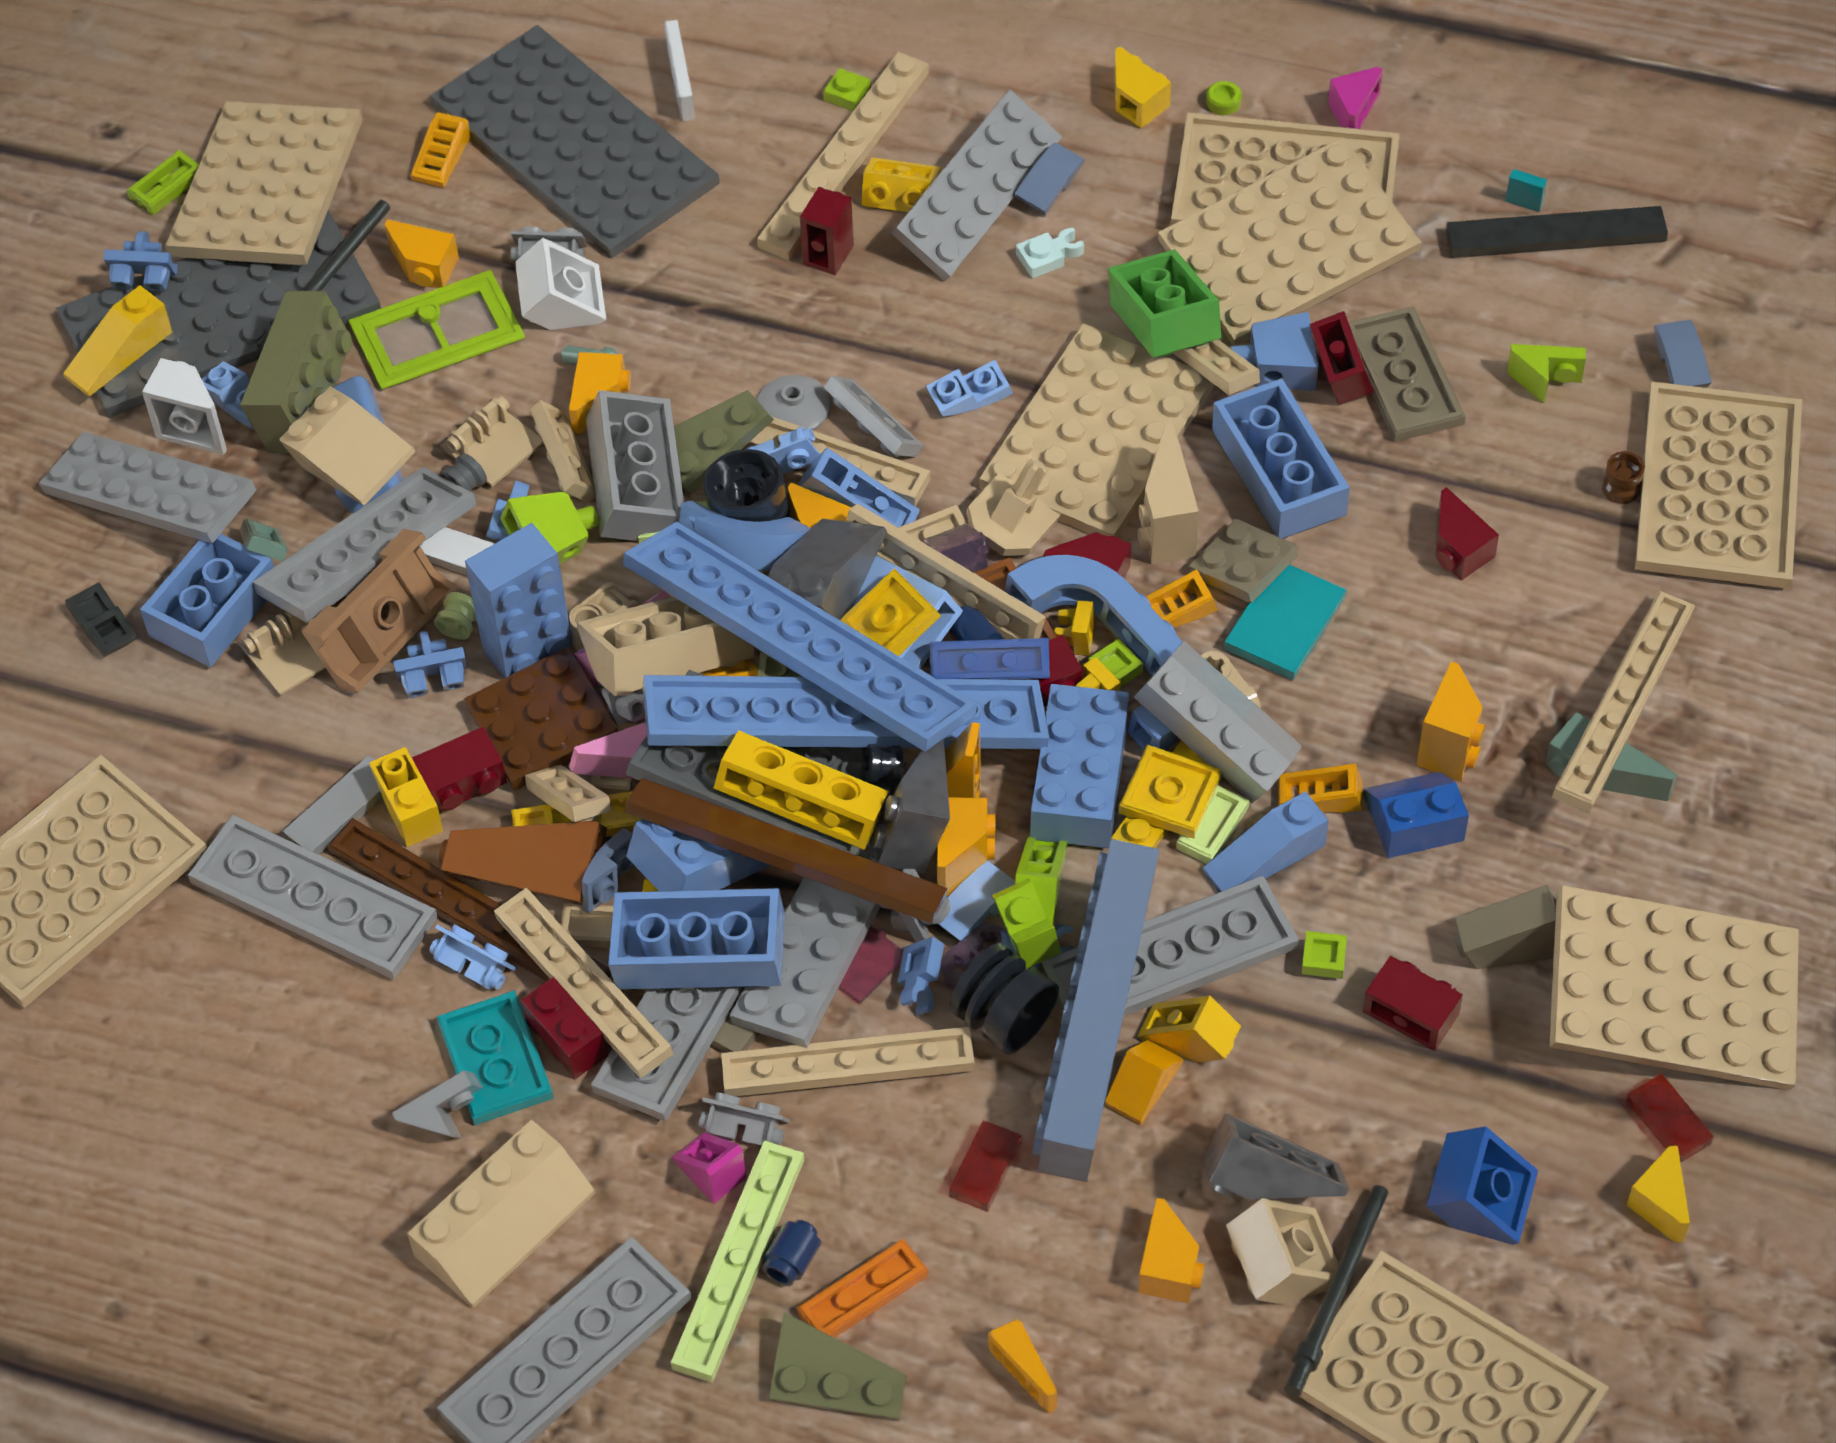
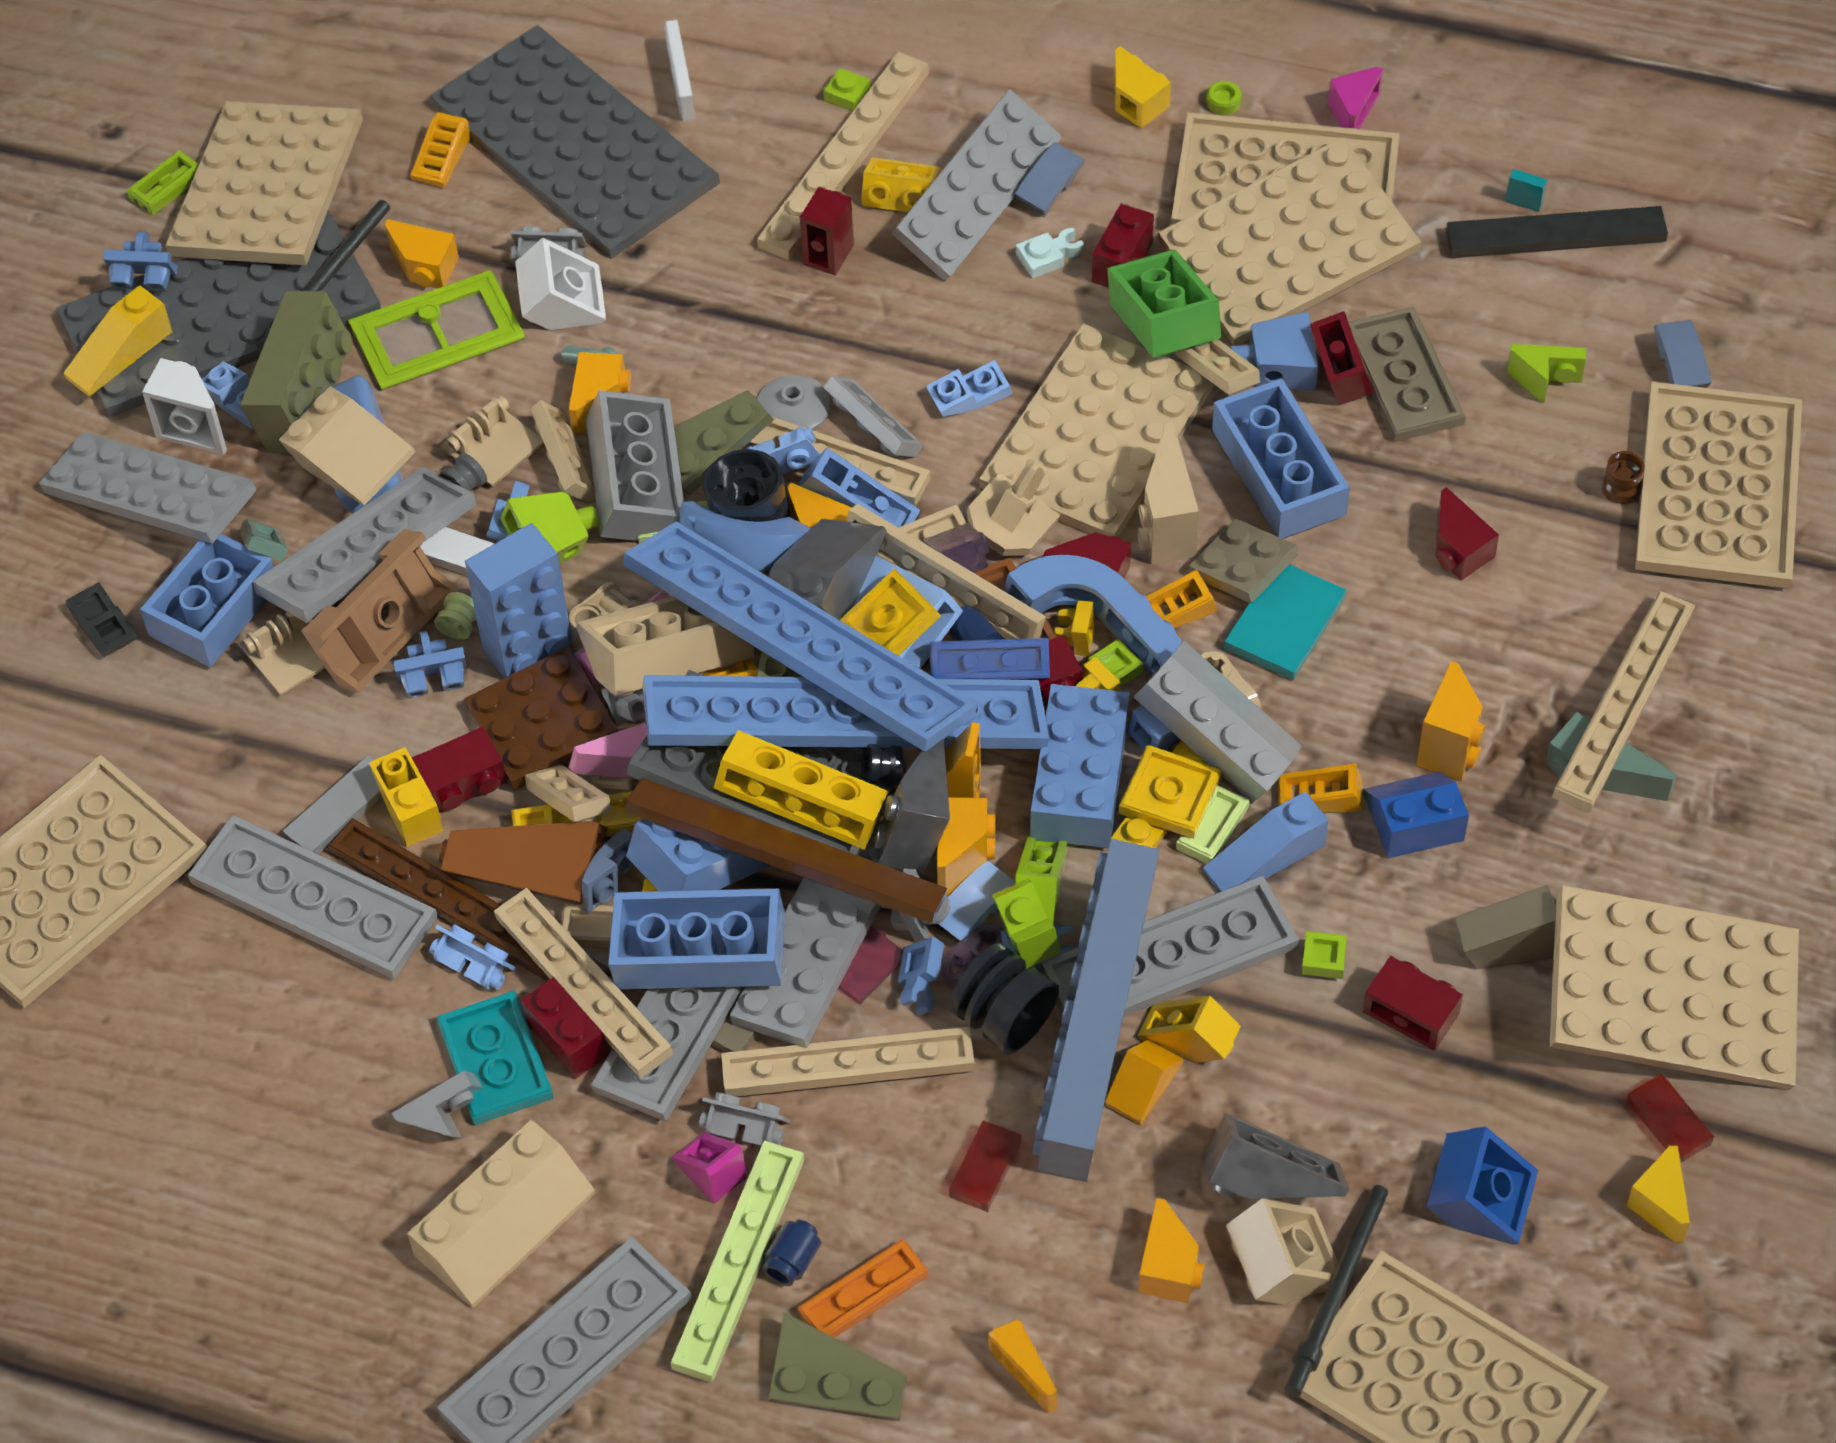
none -> dark red brick [1091,203,1154,288]

